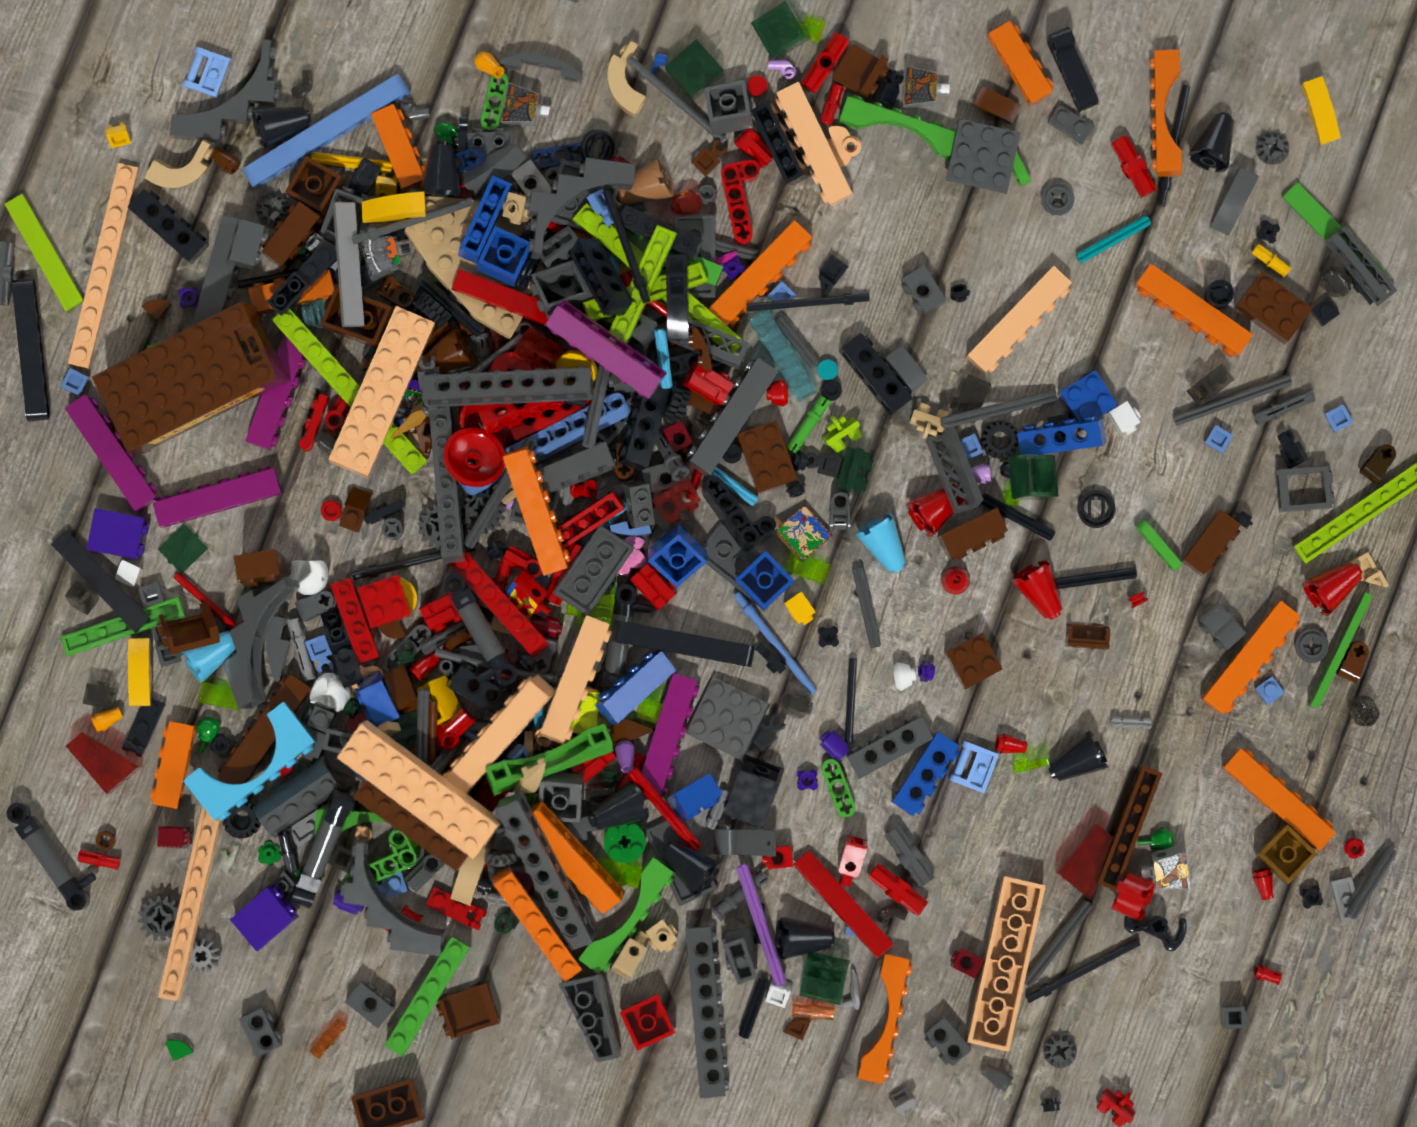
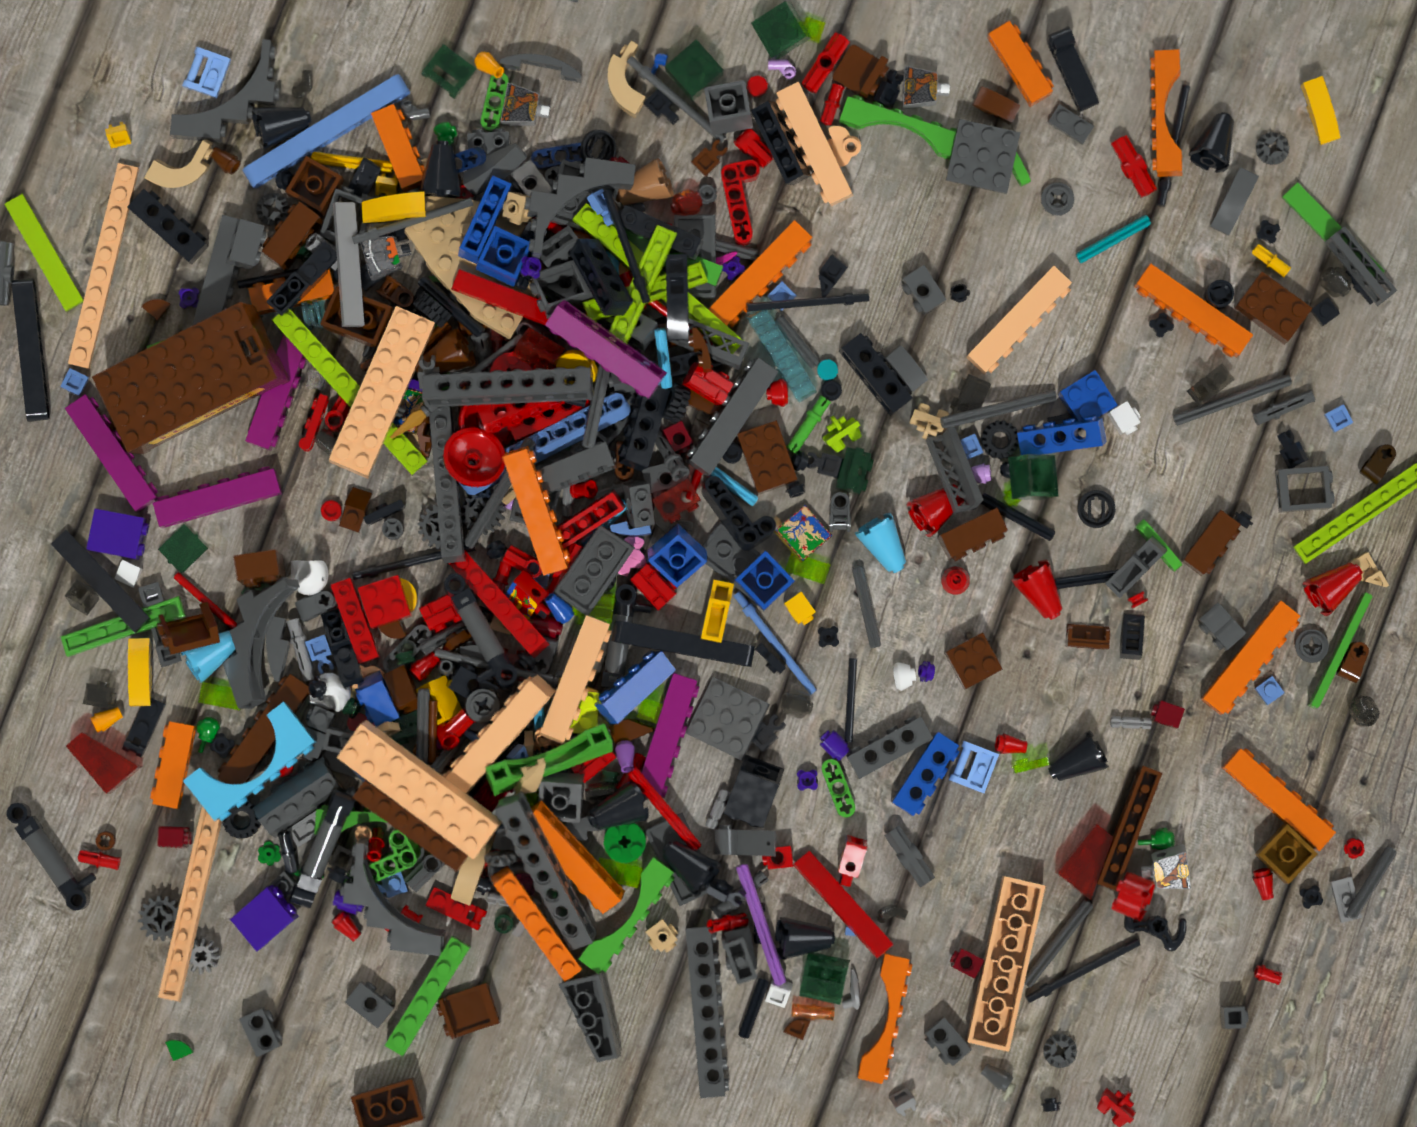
clear orange pin [309,1018,347,1059] -> none
black plate [454,117,468,153] -> none
tan torso [610,931,650,981] -> none
red brick [619,993,676,1051] -> none
blue brick [667,773,723,821] -> none
red piece [868,863,928,916] -> none
medium blue plate [1204,425,1233,454] -> none
none -> black plate [276,170,293,191]
none -> black plate [308,676,327,701]
none -> black plate [327,866,351,884]
none -> red cone [331,911,362,942]
none -> red axle [367,827,384,862]
none -> clear green plate [421,44,477,99]
none -> dark grey gear [465,688,499,723]
none -> dark purple plate [520,256,541,279]
none -> blue cone [545,593,574,624]
none -> black plate [643,89,679,125]
none -> yellow slope [701,580,734,643]
none -> black plate [706,877,746,907]
none -> red pin [707,913,749,933]
none -> dark grey slope [1105,536,1167,598]
none -> black slope [1120,614,1145,660]
none -> black plate [1149,313,1174,338]
none -> dark red brick [1150,700,1185,729]

